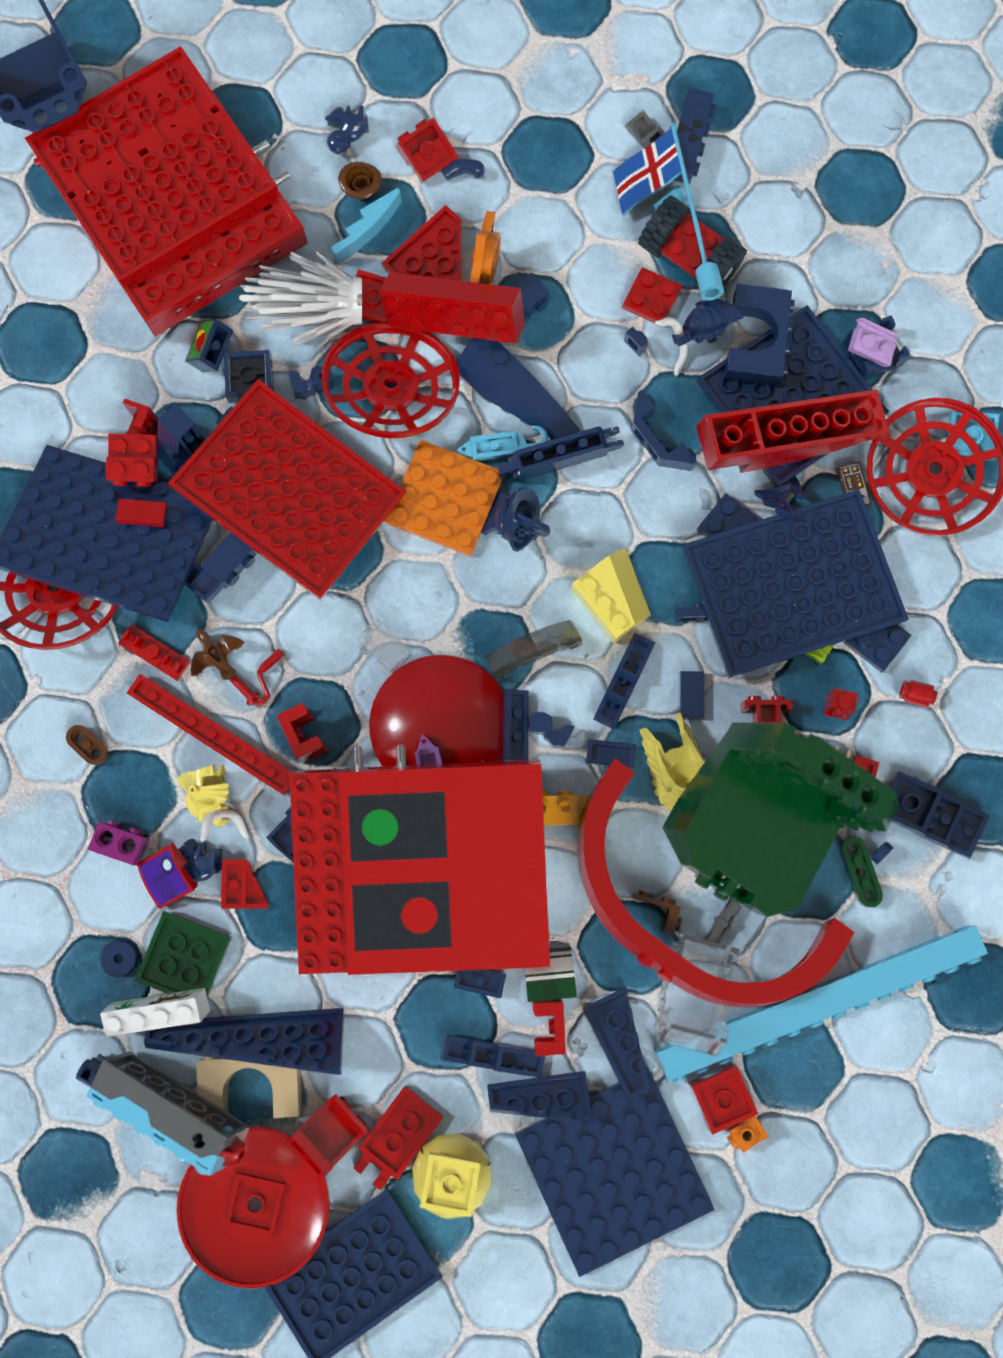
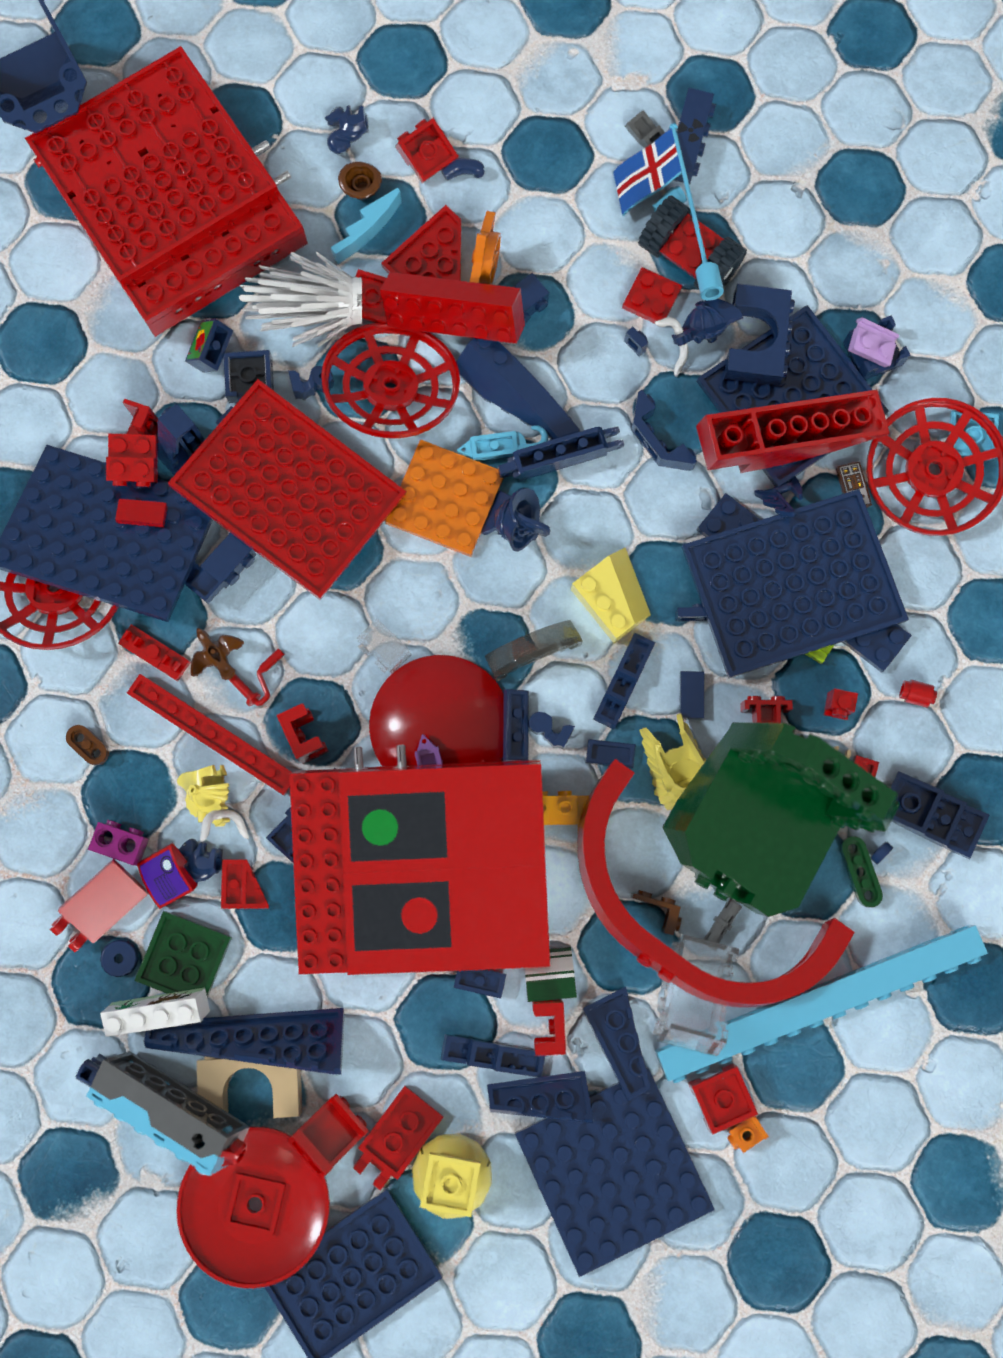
none -> tile [50,859,148,952]

